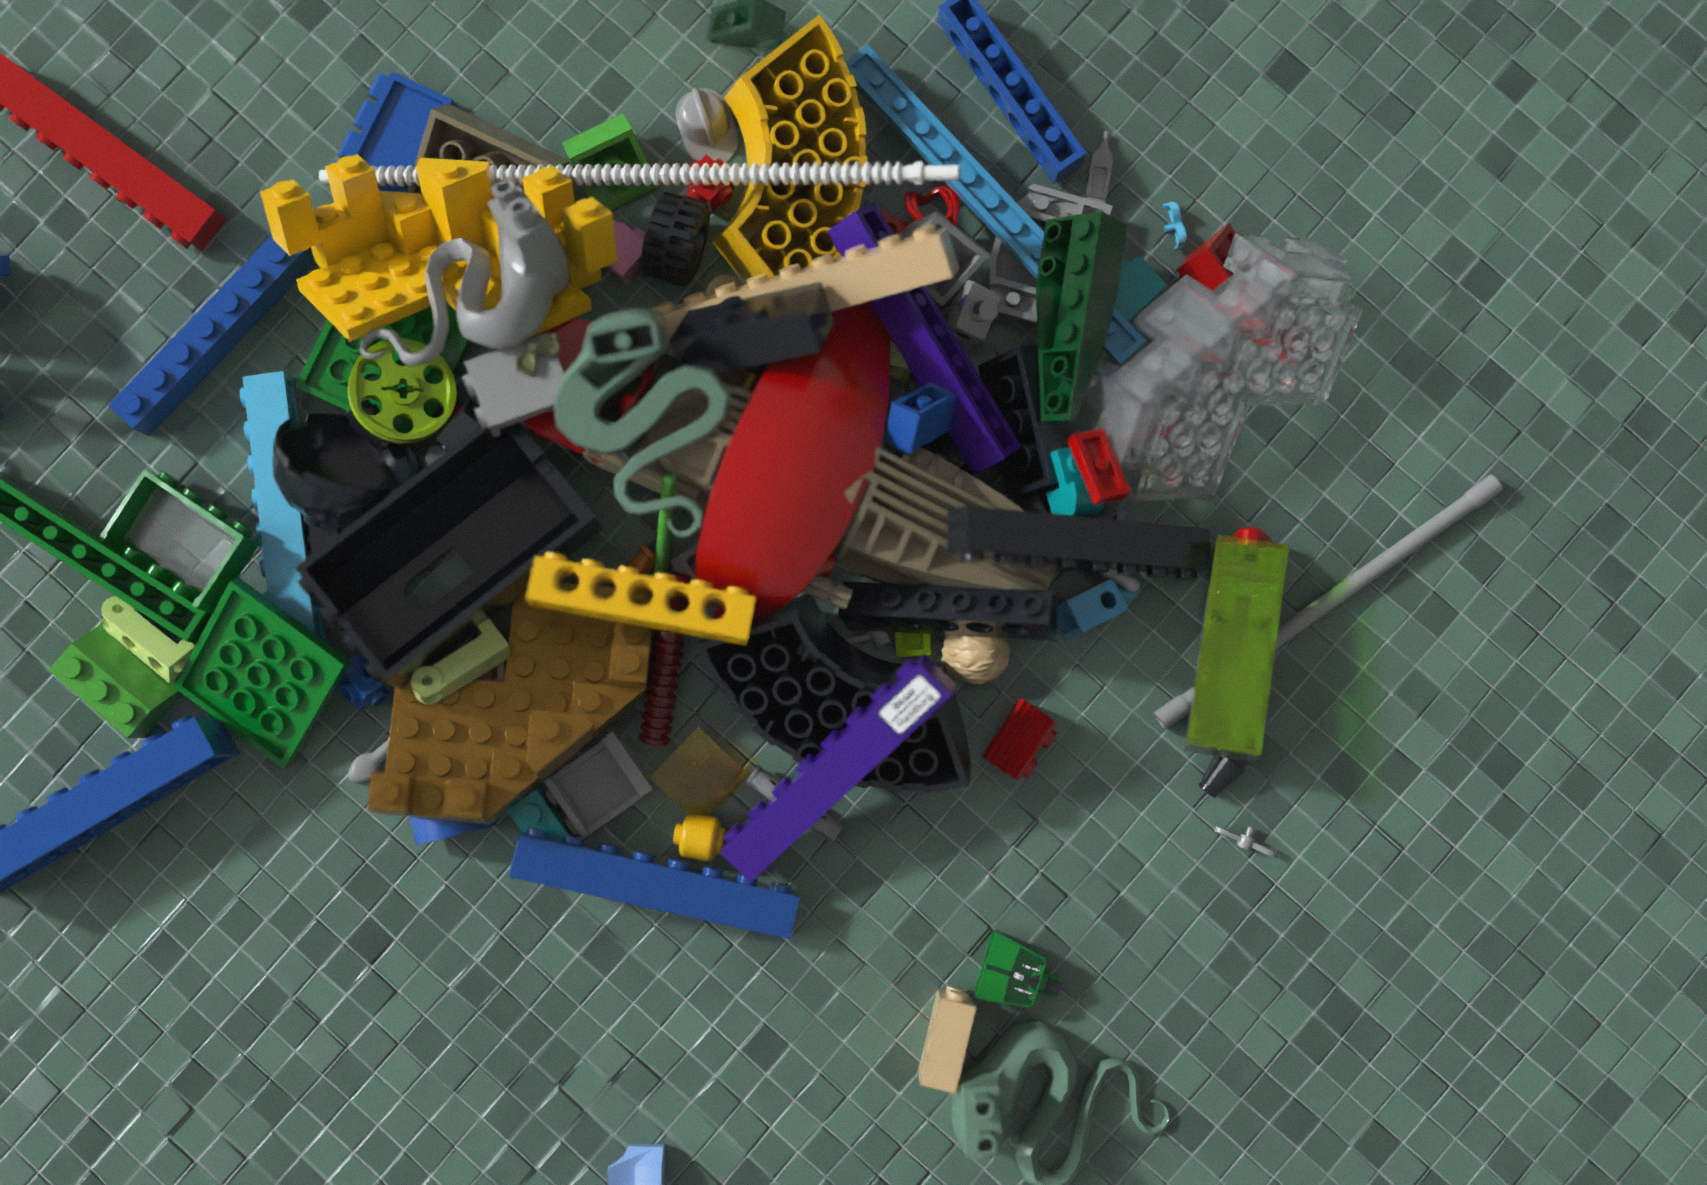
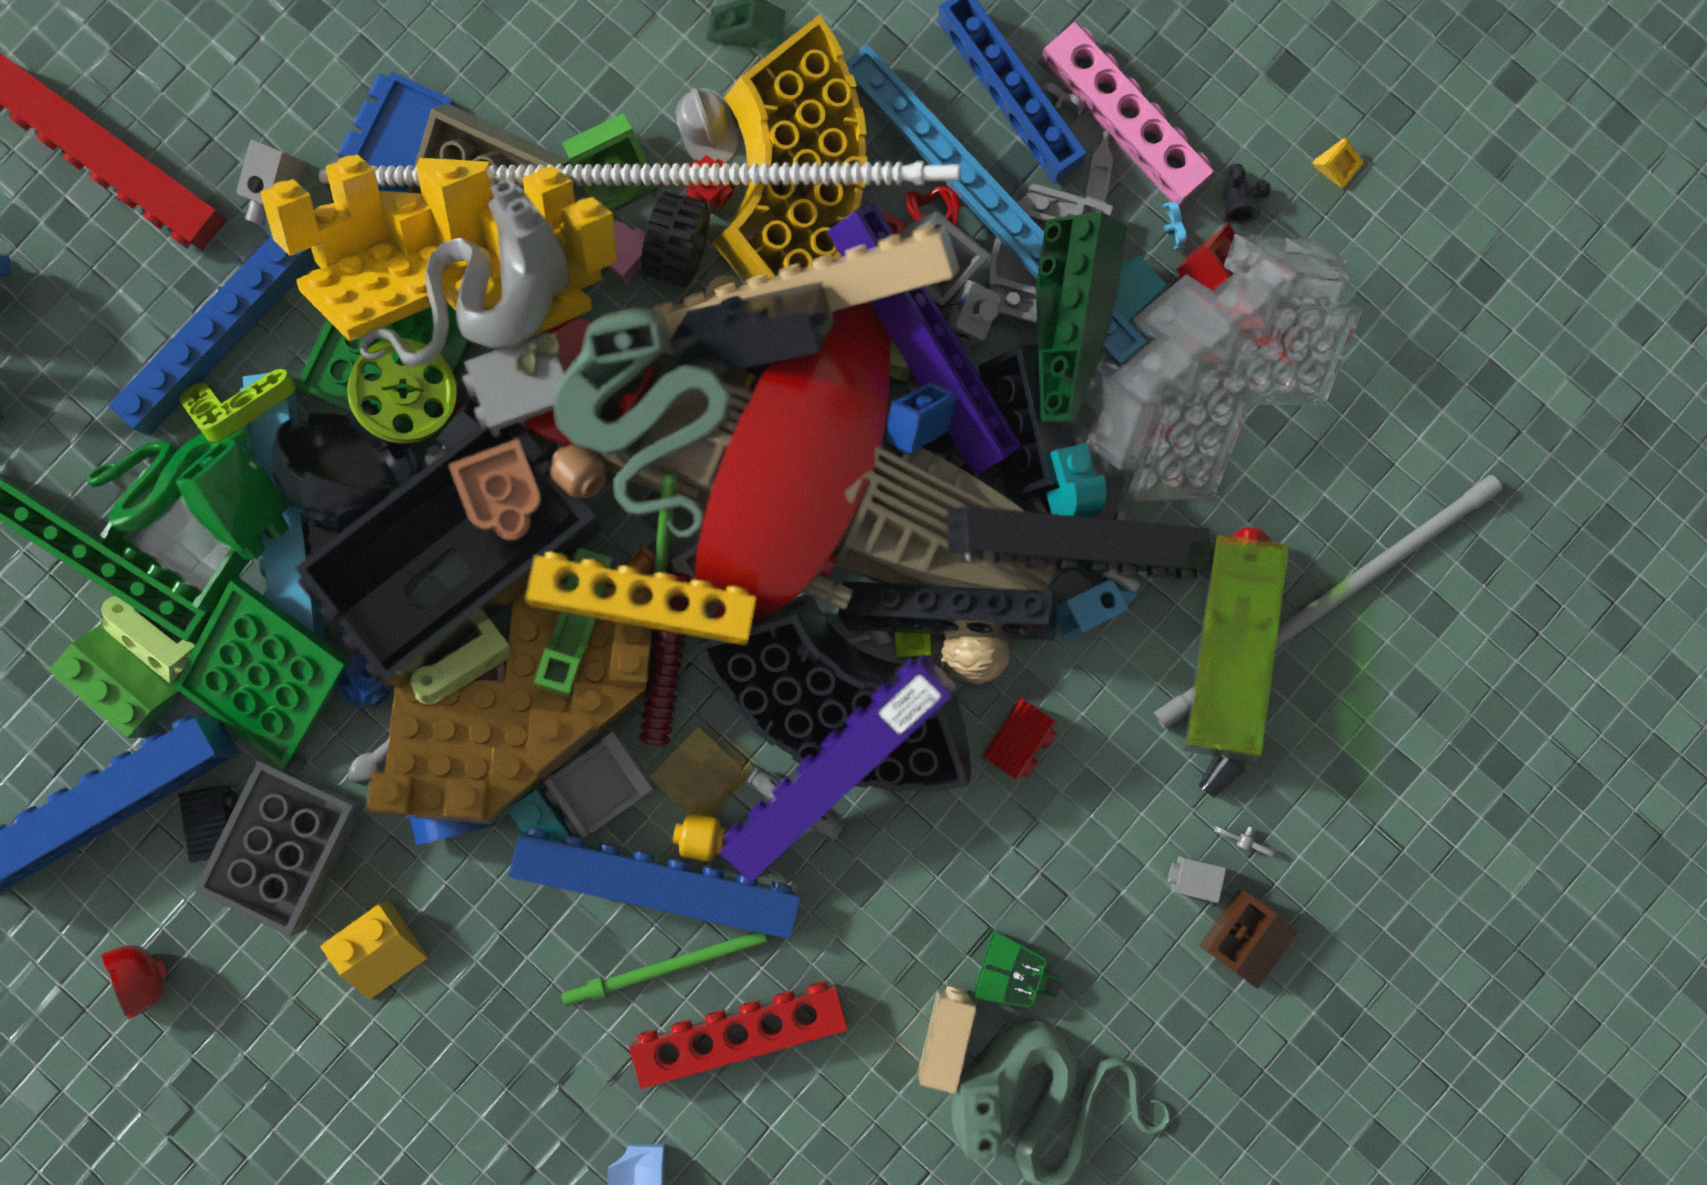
red plate [1068,428,1131,505] -> none
none -> green hips [86,424,289,560]
none -> red cylinder [101,945,168,1019]
none -> black brick [178,785,239,863]
none -> lime beam [179,369,296,442]
none -> dark grey slope [194,760,365,937]
none -> light grey torso [237,140,307,226]
none -> yellow slope [320,900,429,1000]
none -> nougat plate [449,439,541,540]
none -> bright green arch [534,547,614,699]
none -> medium nougat head [551,444,606,498]
none -> bright green bar [561,932,768,1007]
none -> red brick [629,981,848,1089]
none -> bright pink brick [1041,22,1214,207]
none -> light grey piece [1041,83,1084,116]
none -> light grey brick [1168,856,1226,903]
none -> reddish brown slope [1199,889,1298,989]
none -> black piece [1224,164,1271,224]
none -> yellow slope [1312,138,1364,188]

